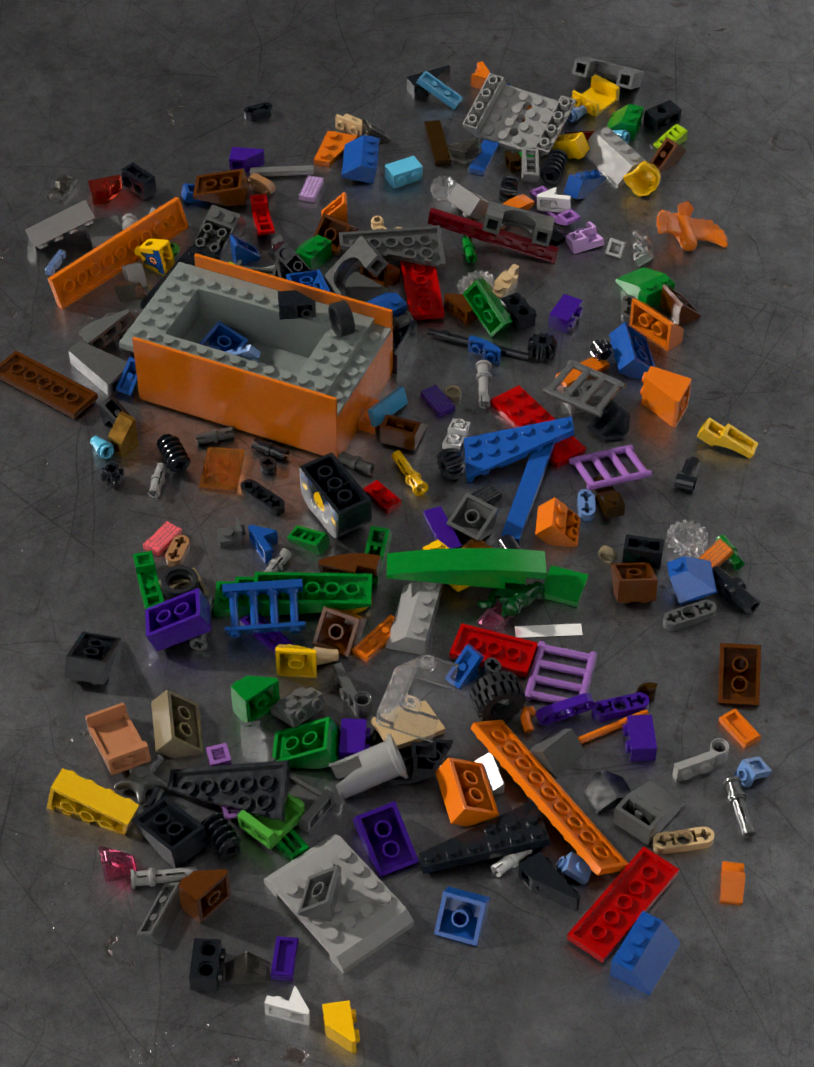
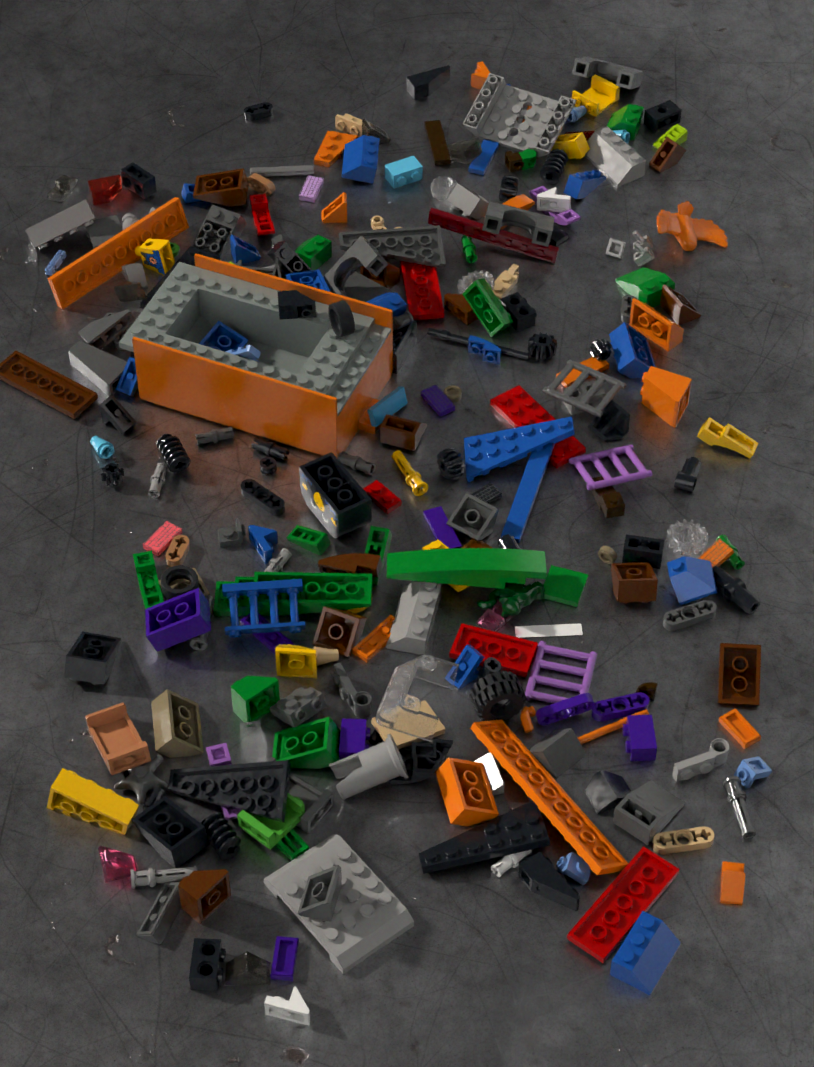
pearl gold slope [108,411,139,457] -> none
clear orange tile [199,447,245,494] -> none
dark purple slope [229,147,265,173] -> none
reddish brown slope [313,213,359,257] -> none
yellow slope [322,1000,360,1053] -> none
dark purple slope [353,801,419,878] -> none
dark azure tile [416,70,463,110] -> none
blue slope [434,886,491,946] -> none
white slope [442,418,470,453] -> none
light grey pin [476,360,492,409] -> none
light grey slope [521,148,540,183] -> none
orange slope [535,497,580,547] -> none
dark purple brick [548,294,584,334] -> none
lavender slope [566,221,604,254] -> none
medium blue beam [577,489,596,522] -> none
yellow piece [623,161,661,197] -> none

